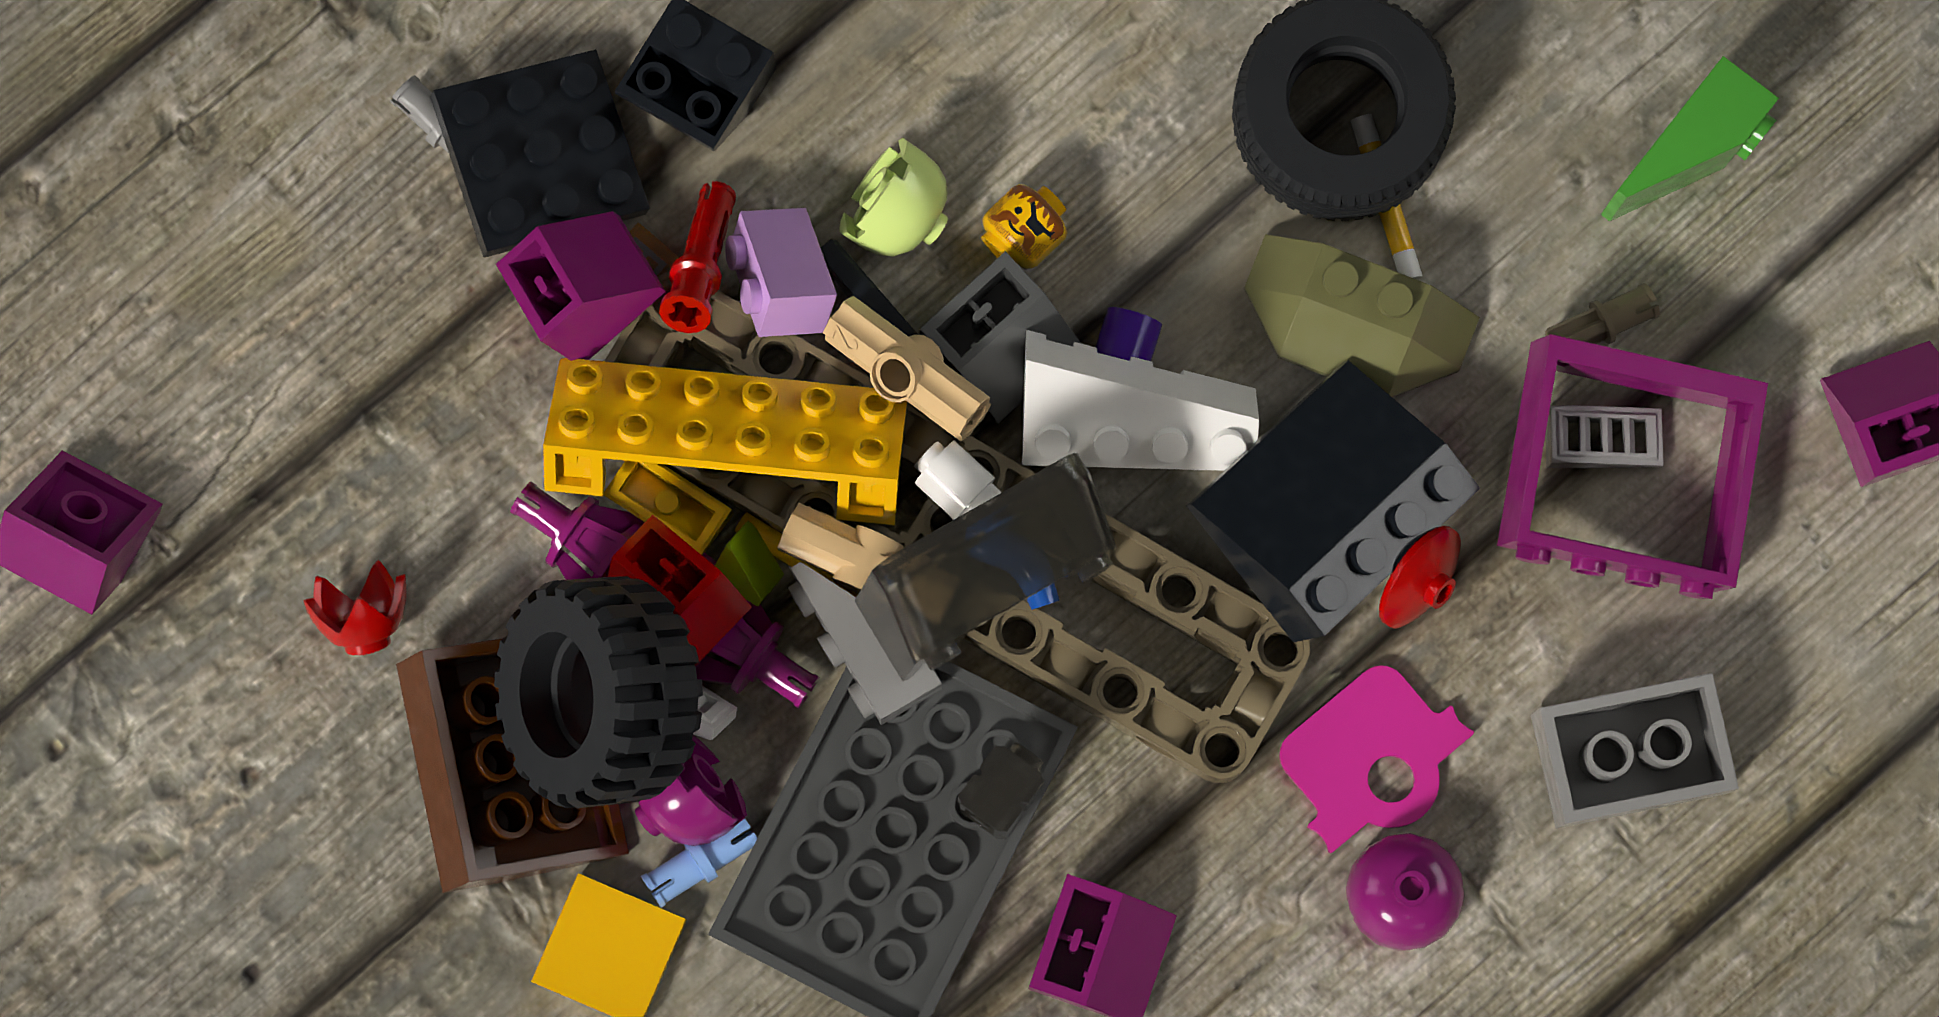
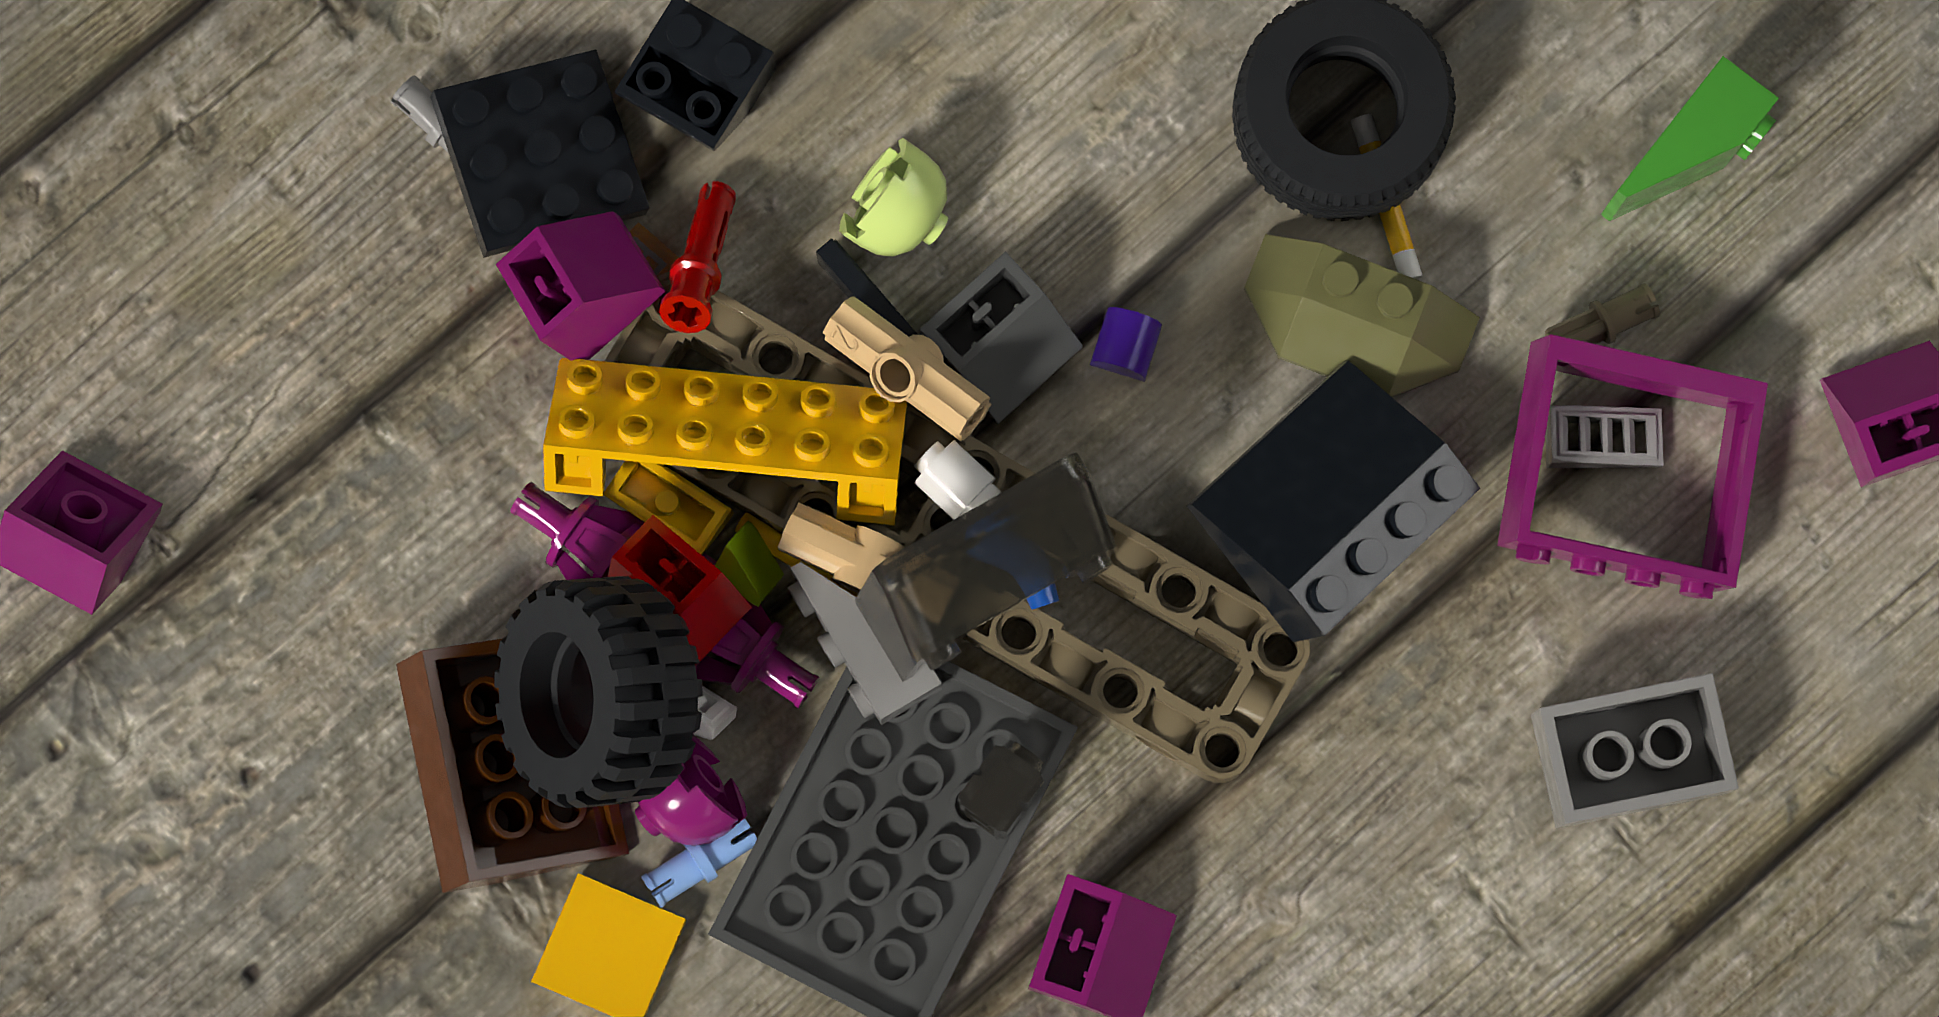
red piece [303,560,406,655] -> none
lavender brick [725,208,837,337] -> none
head [981,184,1067,269] -> none
white wedge [1022,330,1259,471] -> none
dark pink piece [1279,666,1474,854] -> none
magenta cylinder [1346,833,1465,951] -> none
red dish [1379,526,1461,628] -> none

